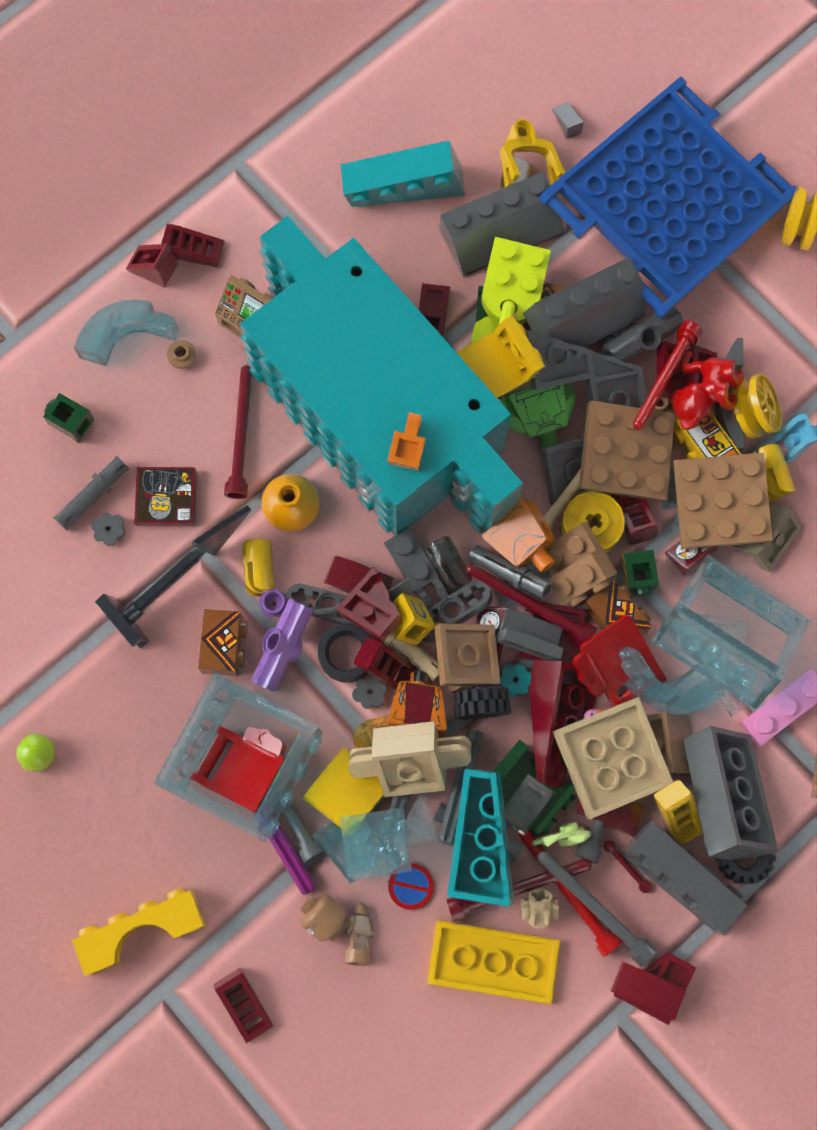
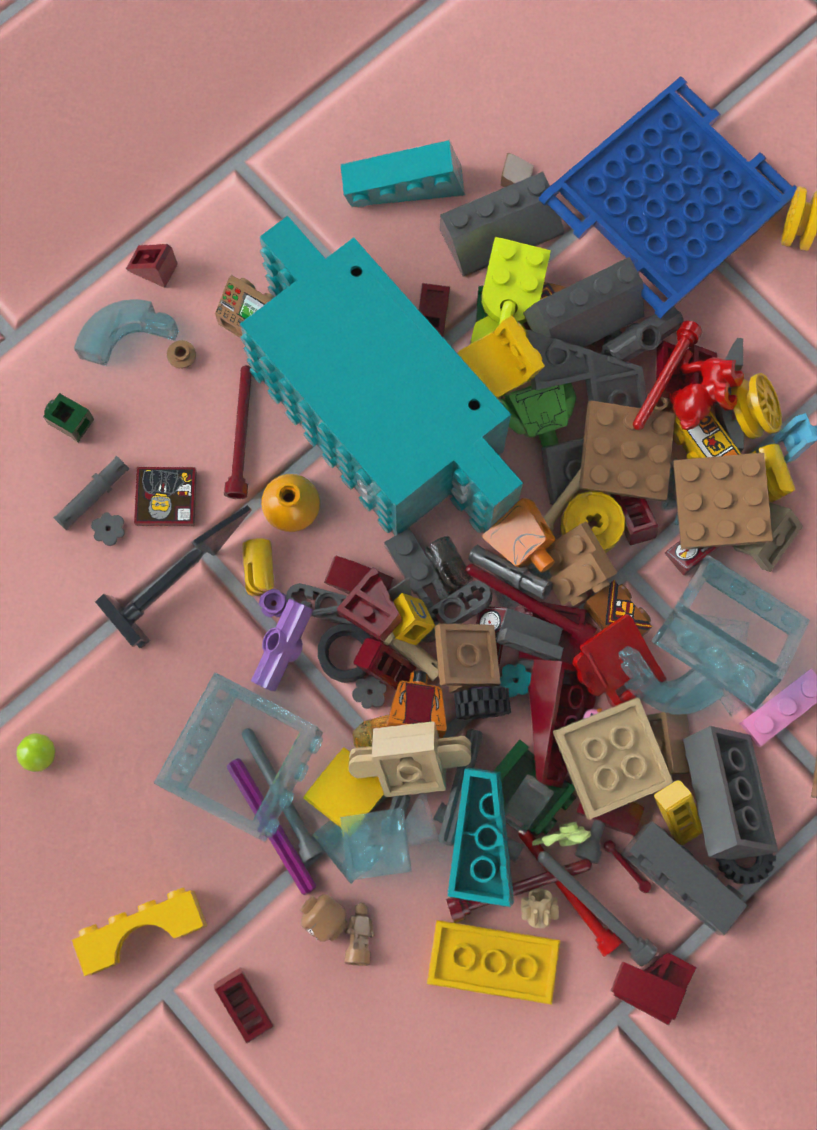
dark red slope [161,223,224,268] -> none
red piece [190,726,287,813] -> none
dark orange brick [198,609,248,676] -> none
piece [366,816,434,910] -> none
orange plate [387,412,426,471] -> none
yellow piece [500,119,565,187] -> none
piece [552,102,584,138] -> none
dark green brick [620,550,659,597] -> none

